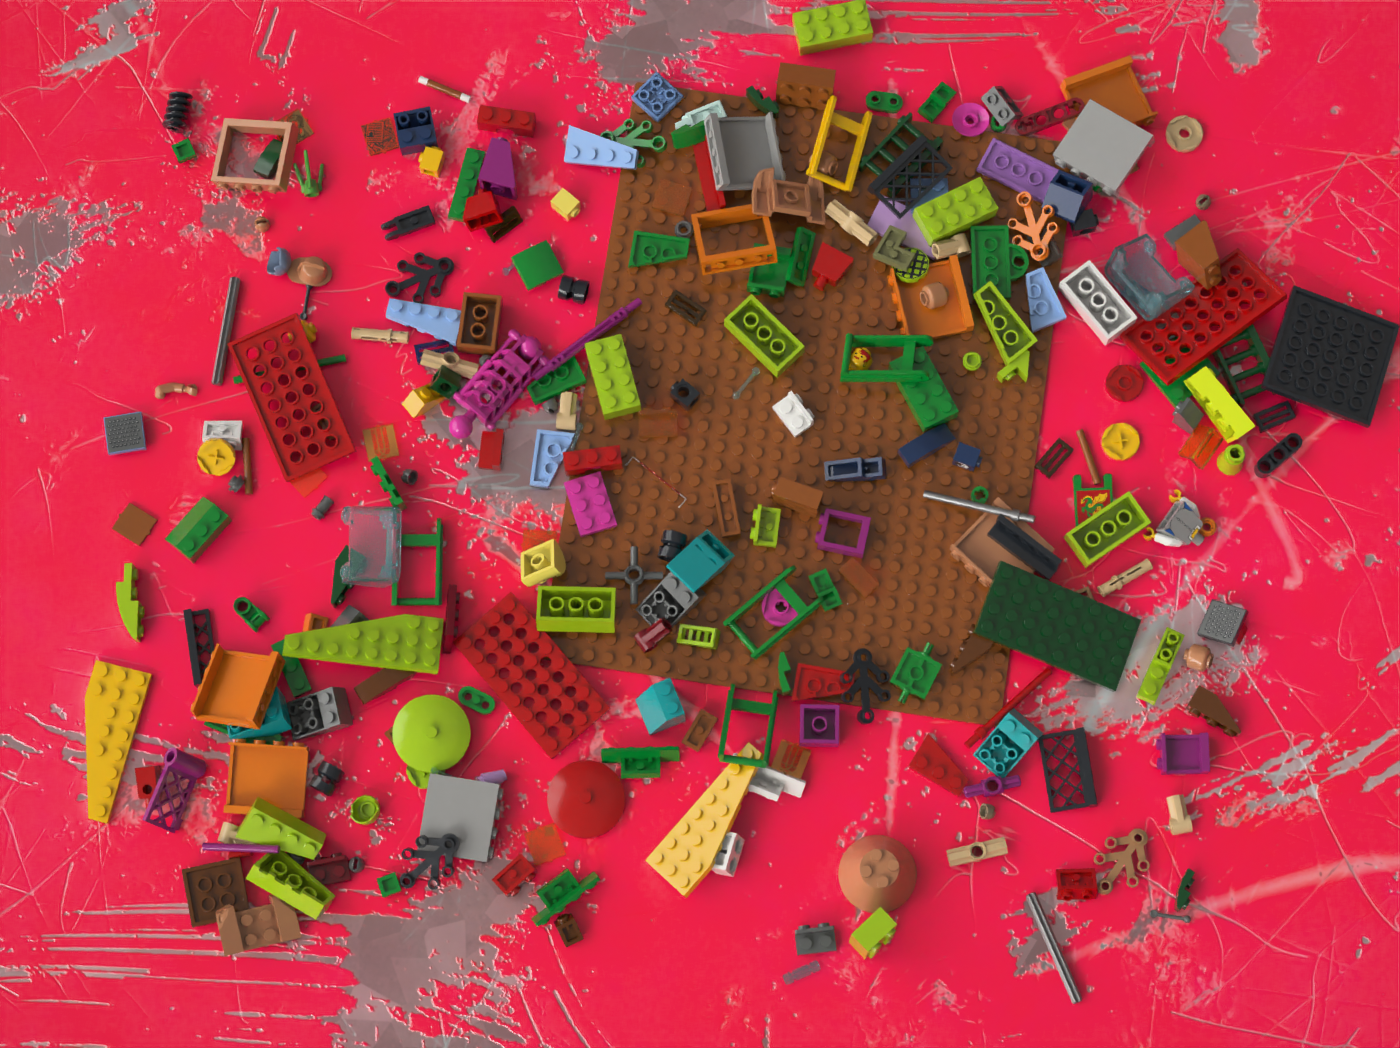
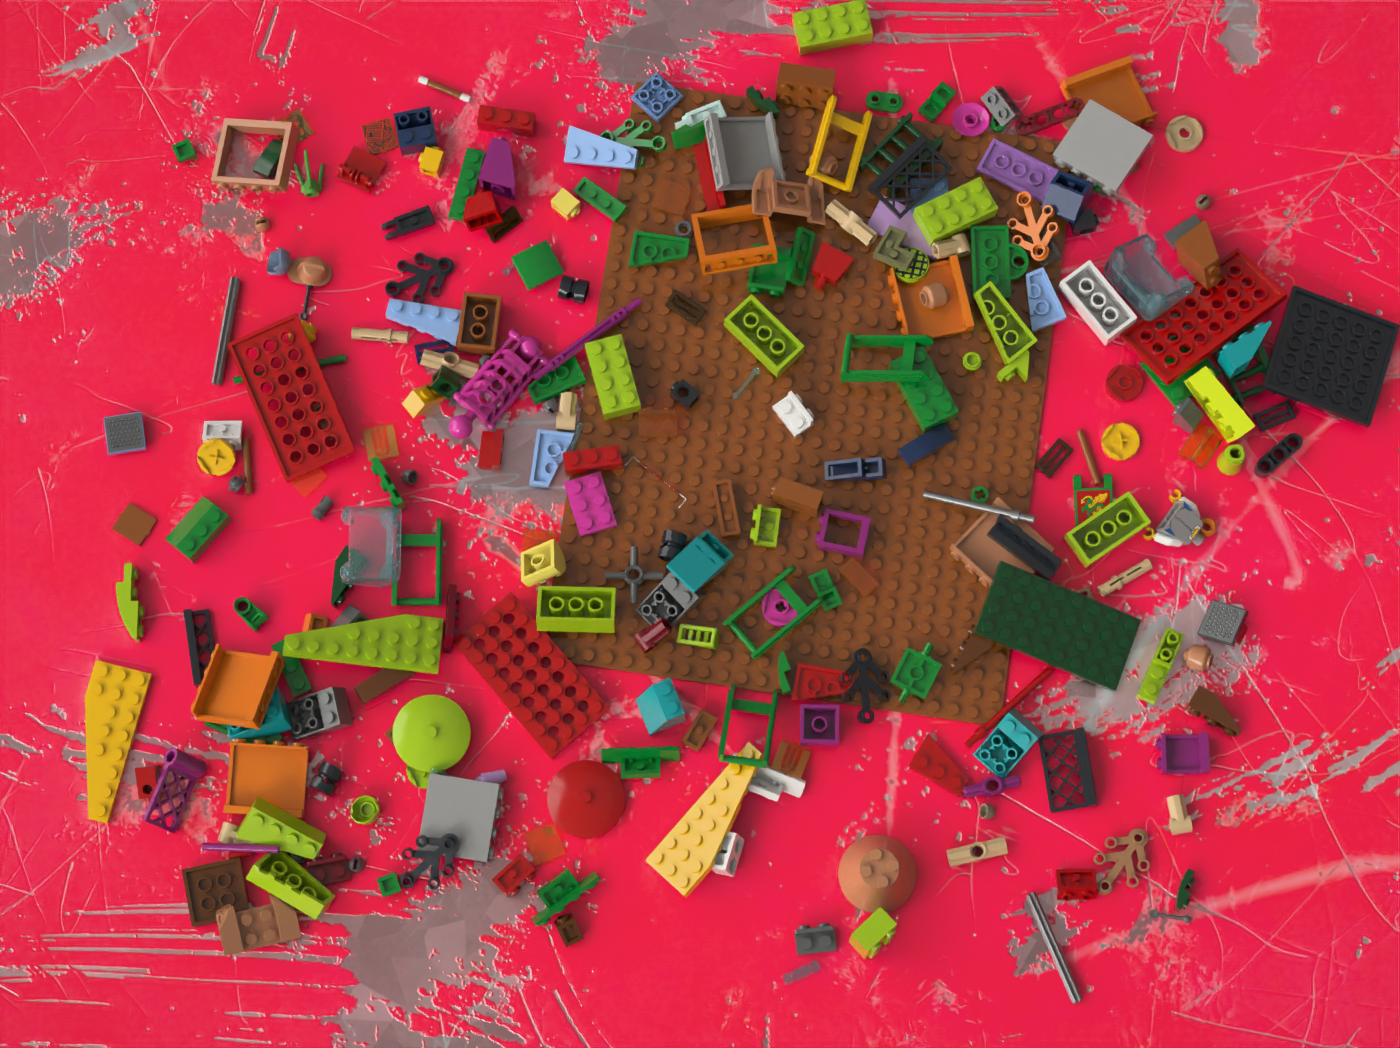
nougat arm [155,382,197,399] -> none
black piece [162,91,193,133] -> none
green plate [458,686,495,715] -> none
yellow head [849,347,873,370] -> none
dark blue brick [952,442,983,472] -> none
none -> red hinge [336,145,387,194]
none -> green plate [573,176,628,223]
none -> teal slope [1217,321,1272,379]

